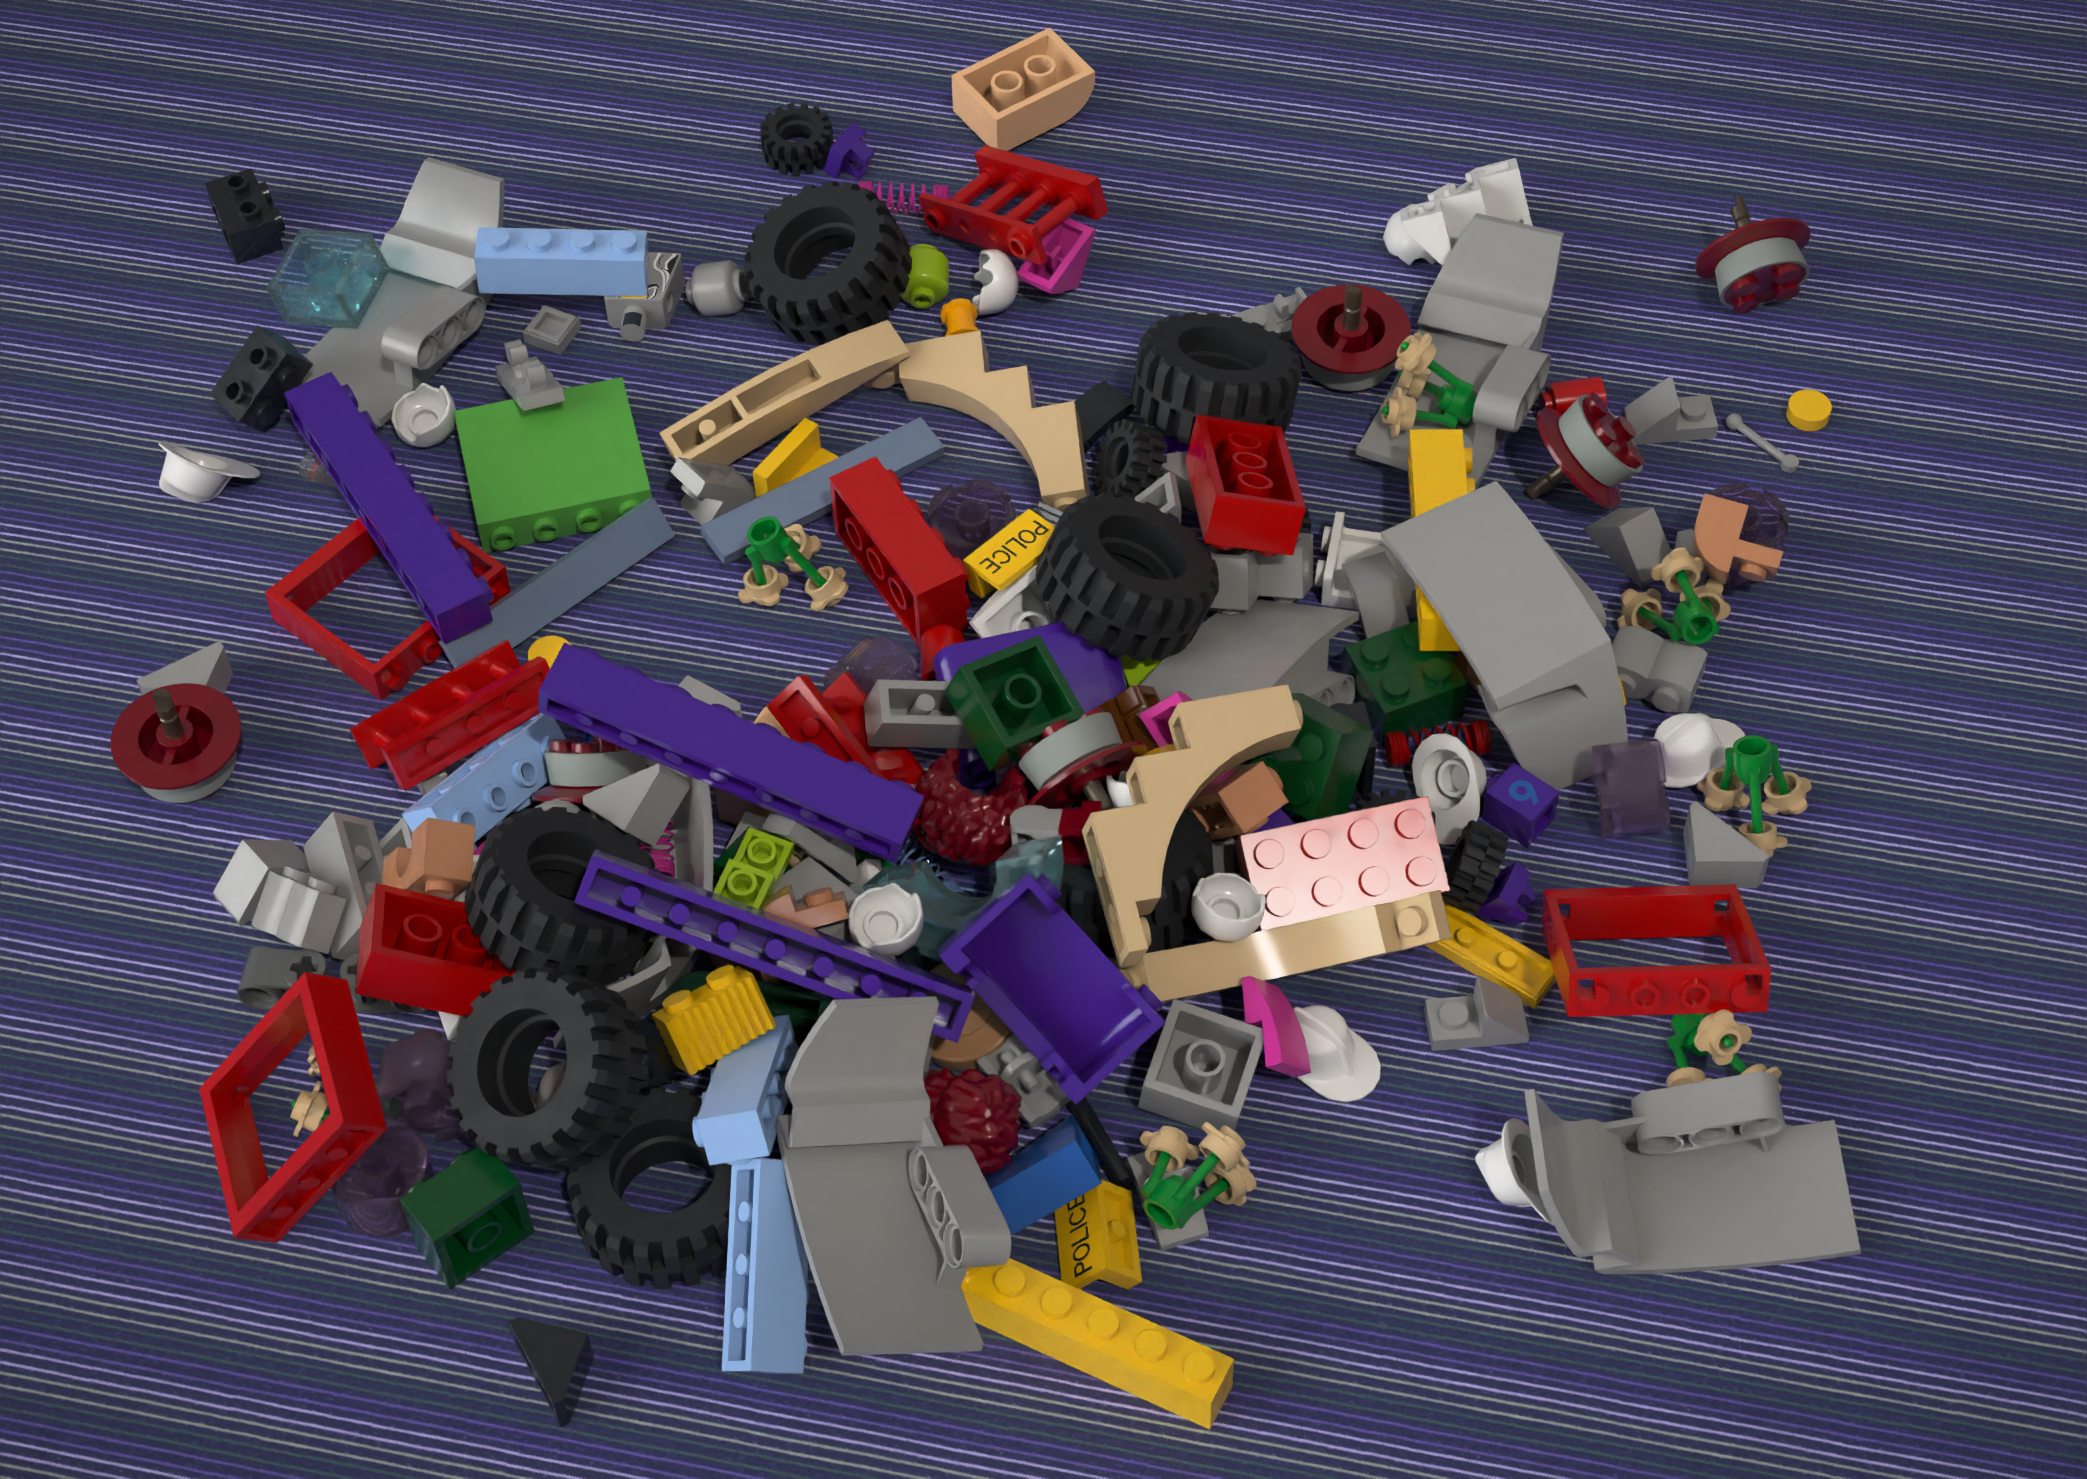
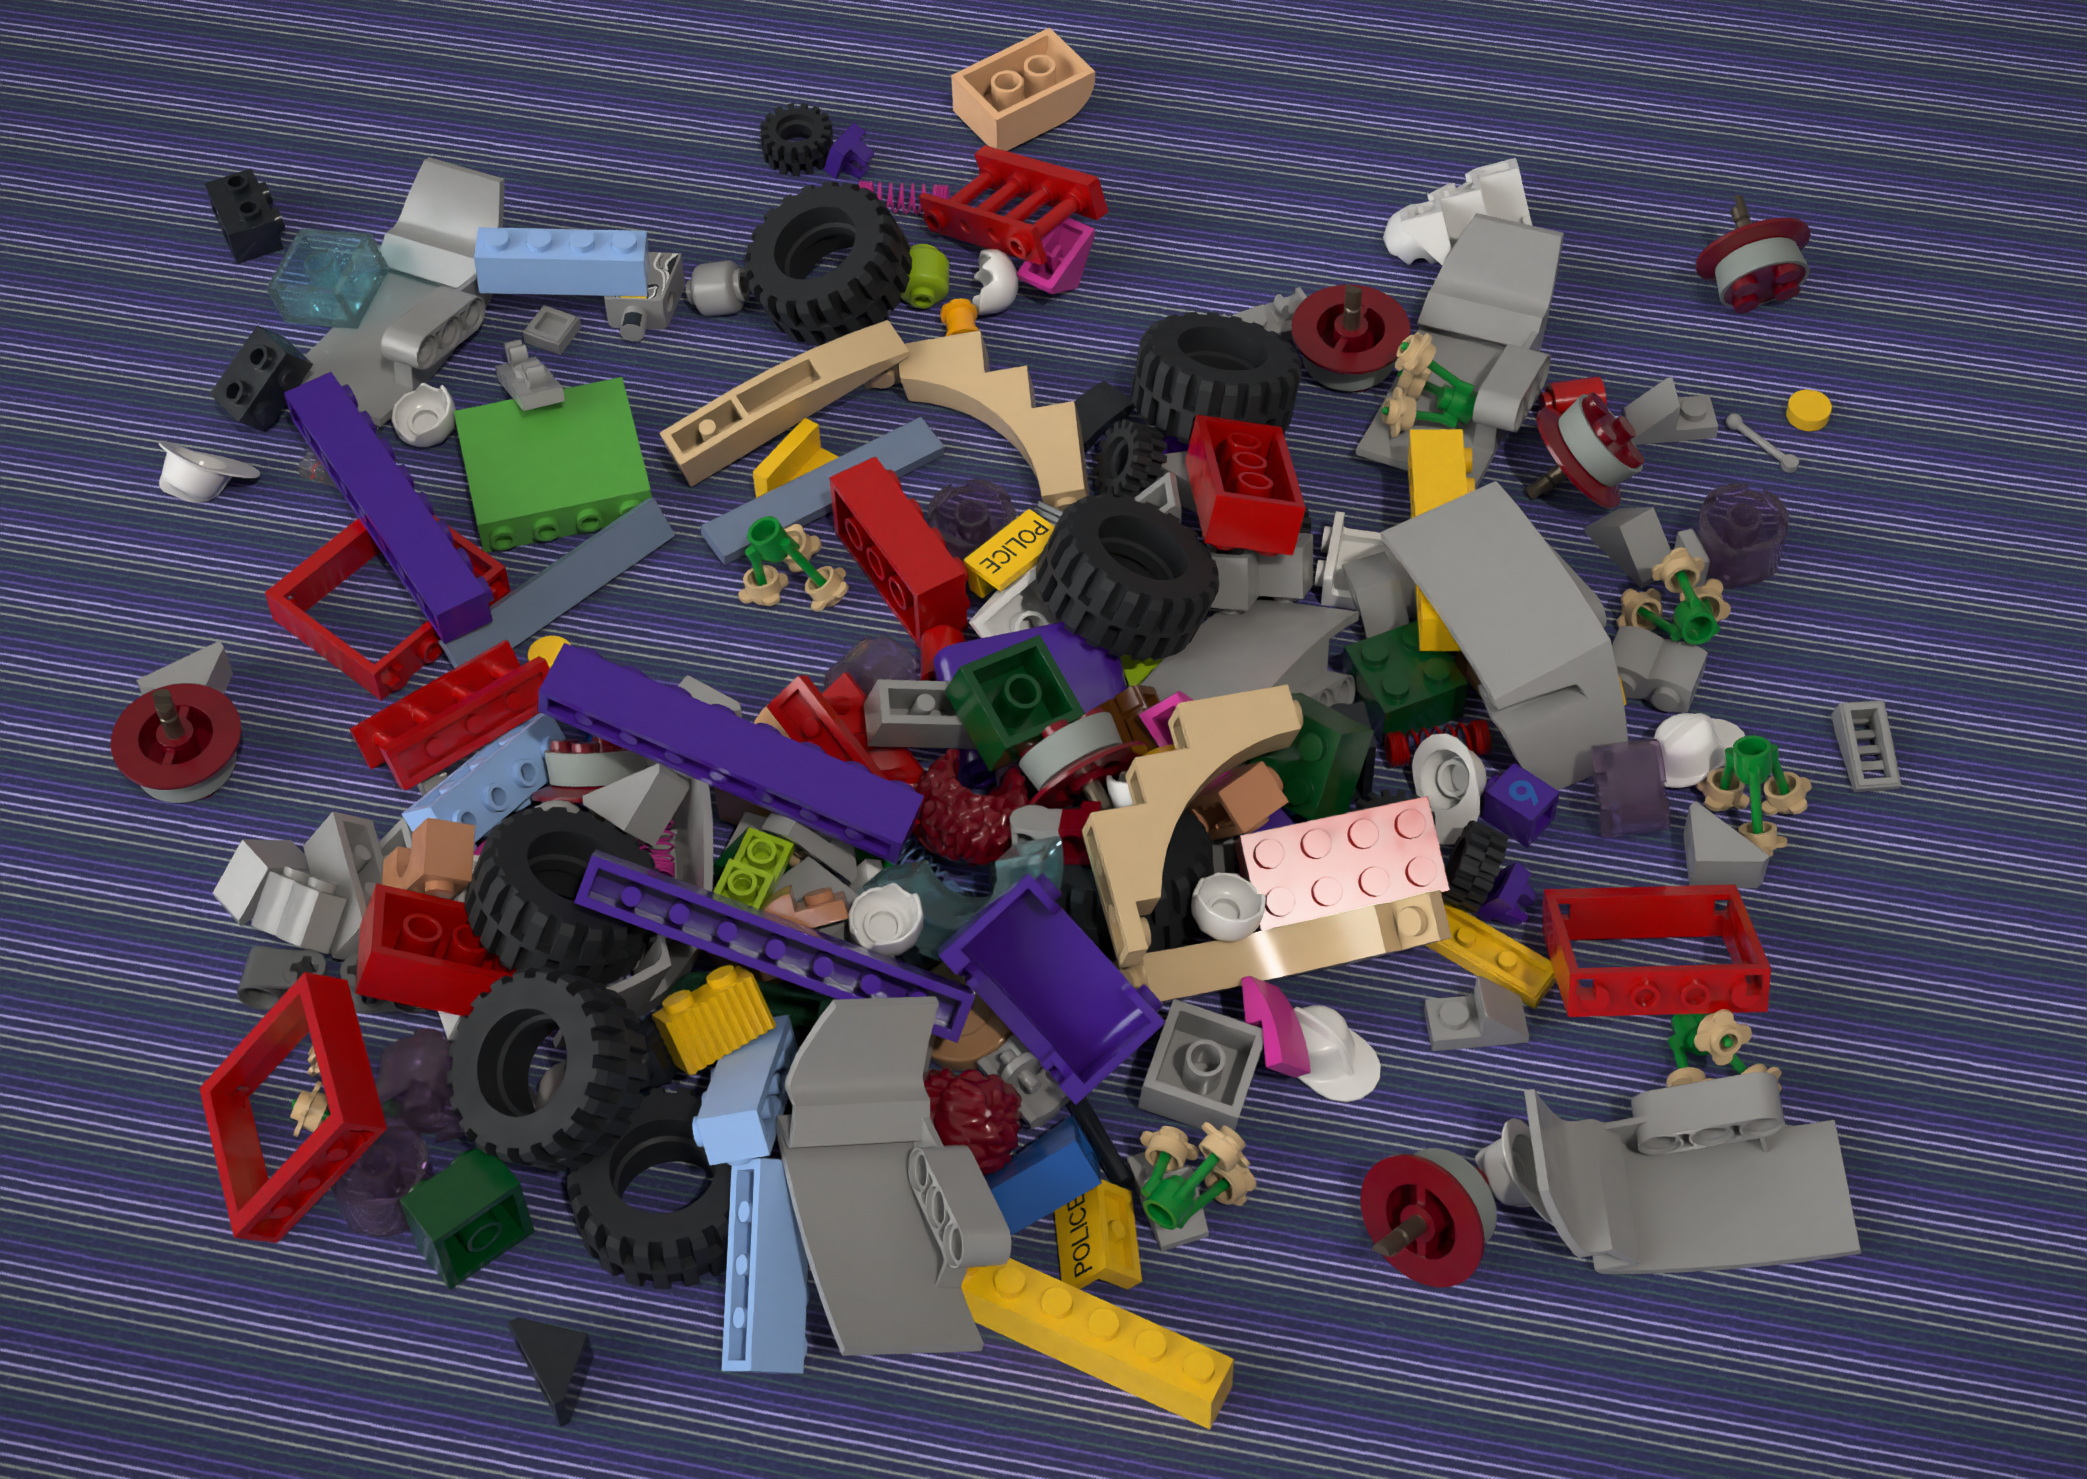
light grey slope [670,457,756,525] -> none
nougat brick [1692,493,1783,584] -> none
none -> dark red piece [1360,1148,1497,1287]
none -> light grey slope [1831,700,1902,792]

